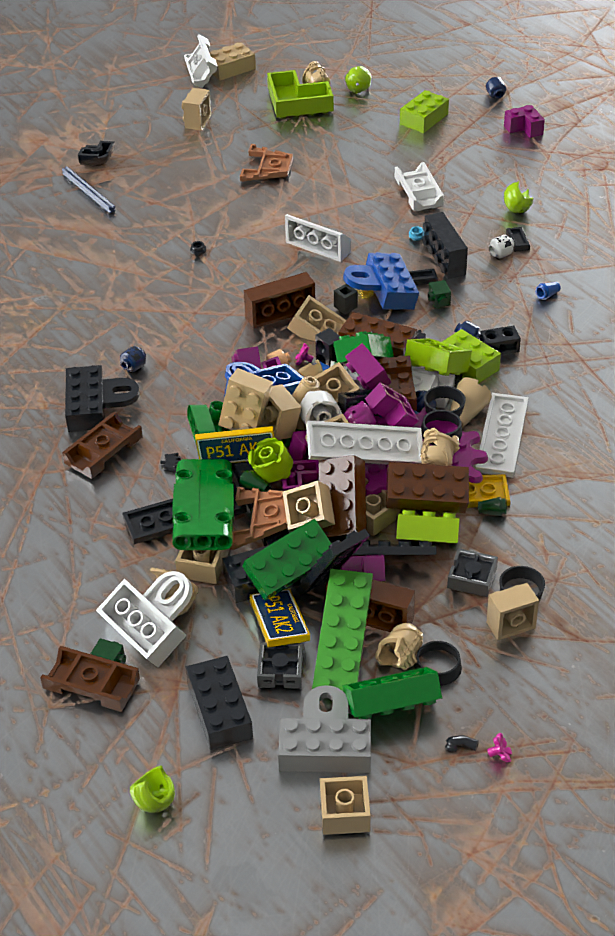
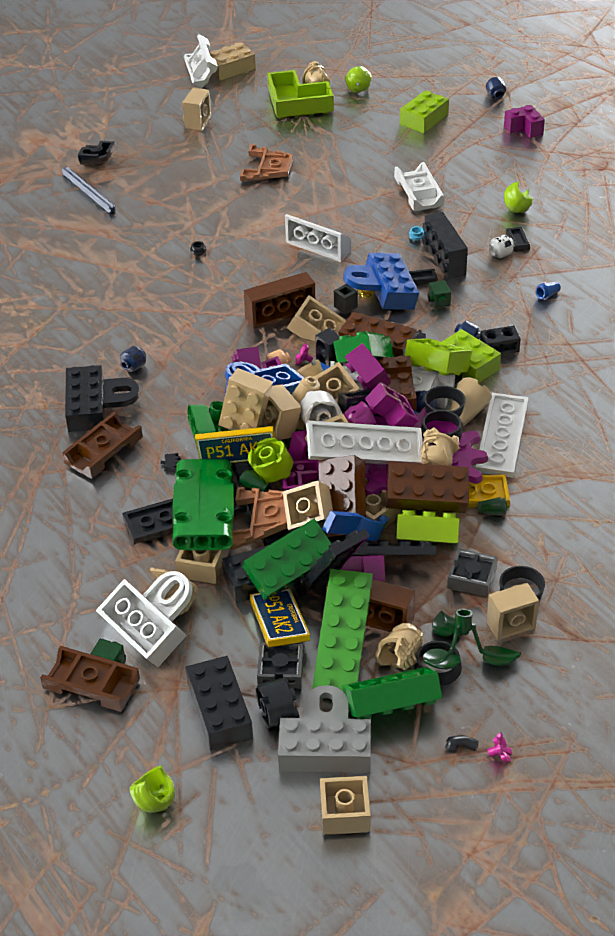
none -> black brick [256,677,300,728]
none -> blue piece [322,511,389,541]
none -> dark green plant [423,609,521,670]

